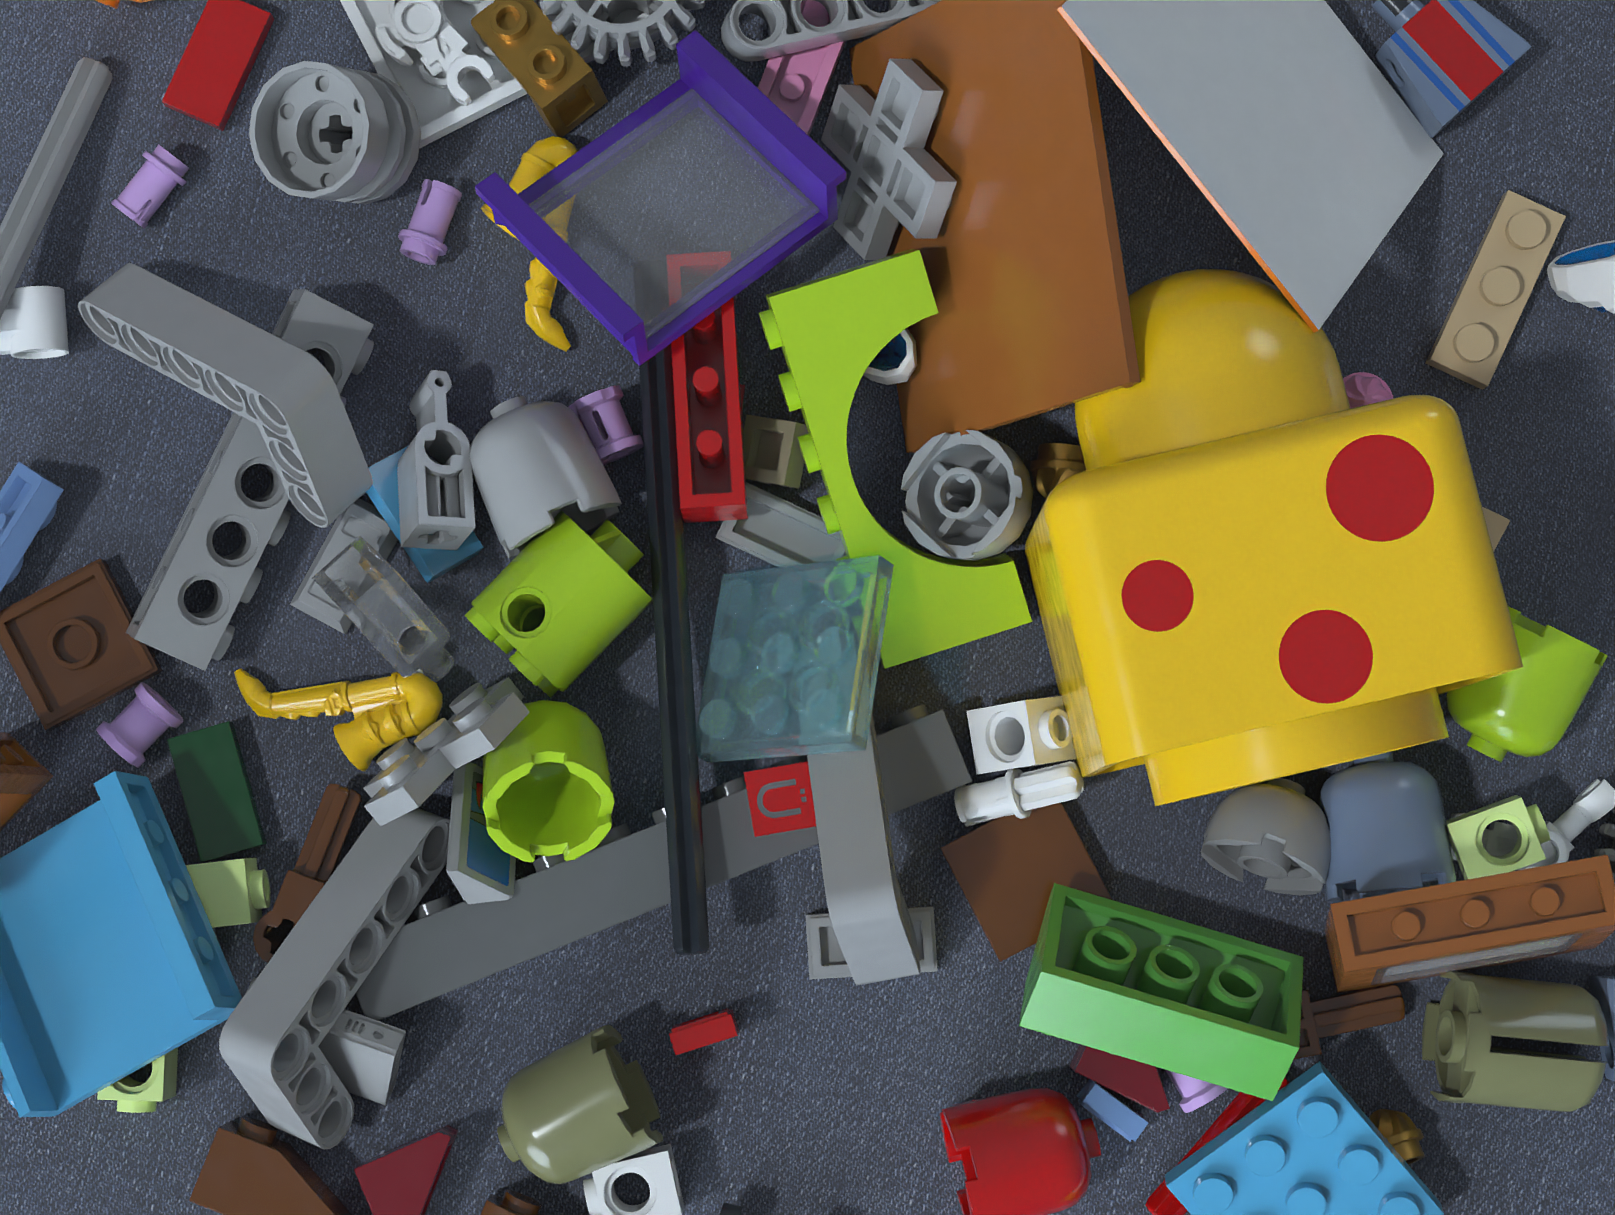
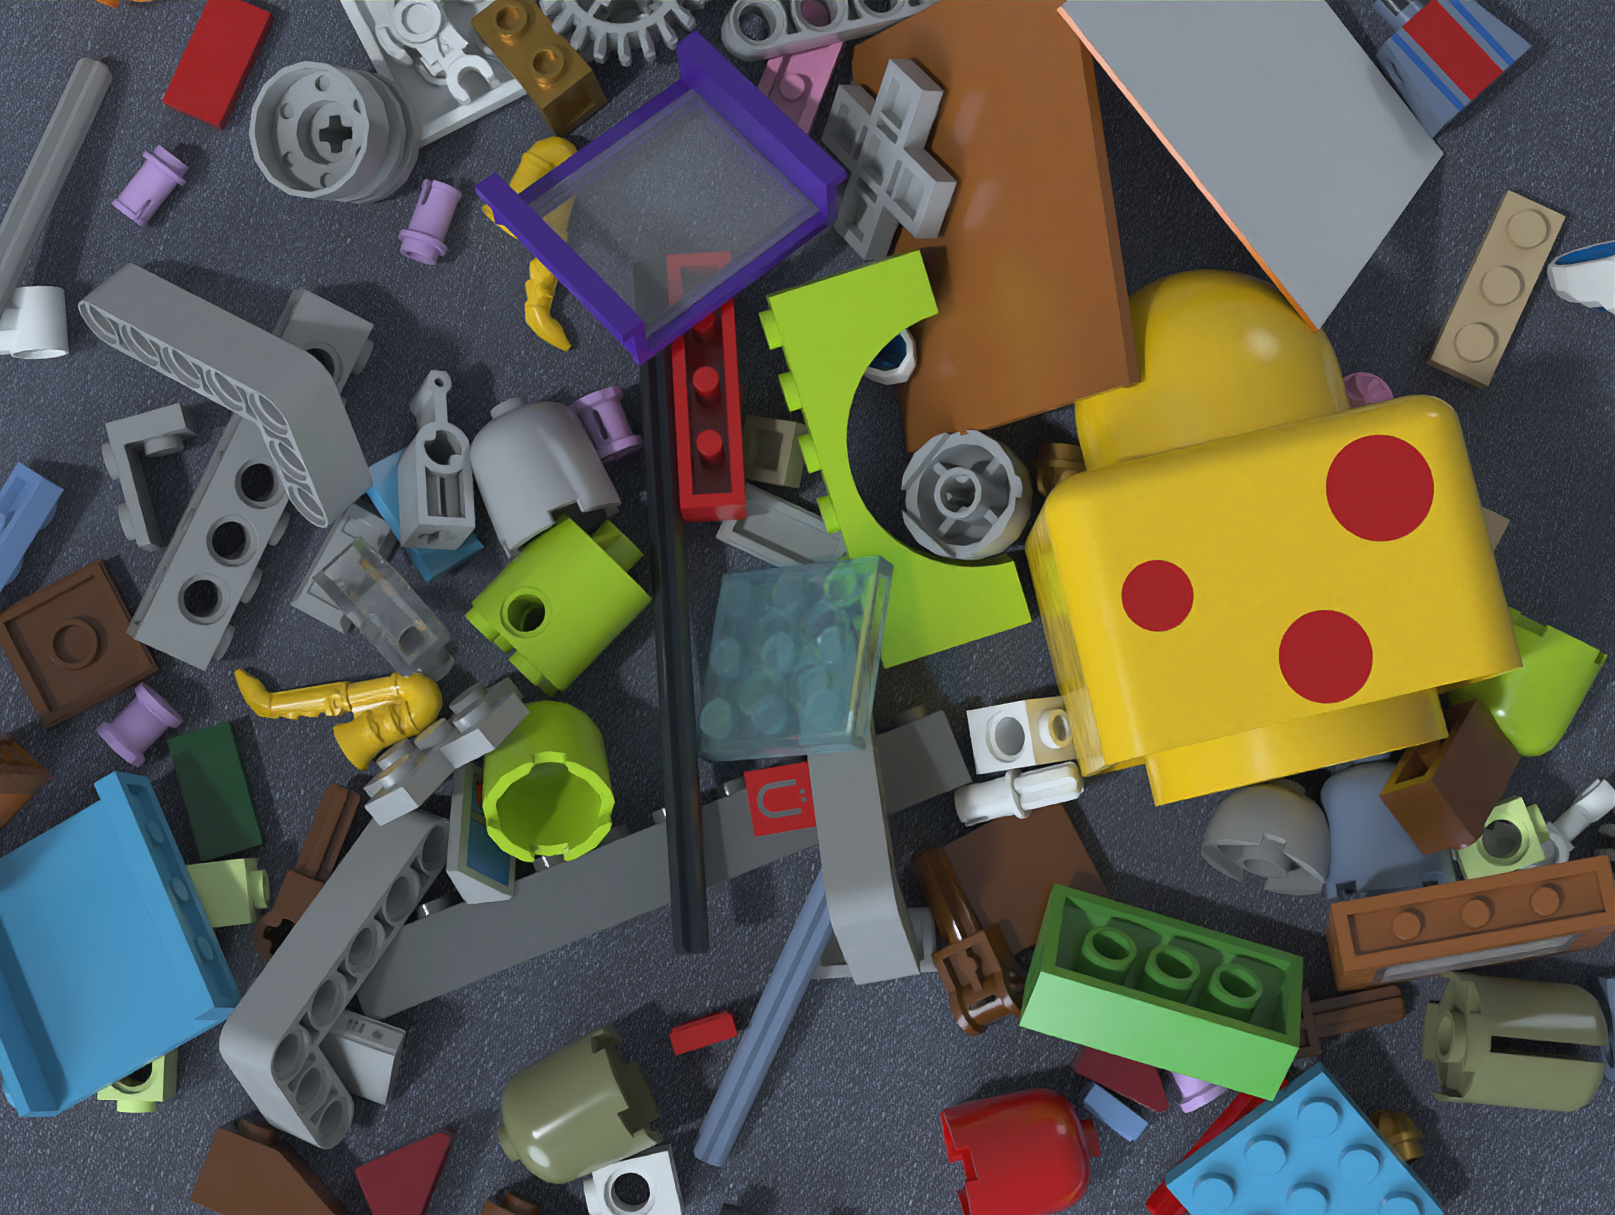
none -> light grey bracket [102,403,199,552]
none -> sand blue axle [693,867,833,1167]
none -> reddish brown connector [910,847,1027,1036]
none -> reddish brown brick [1379,698,1521,855]

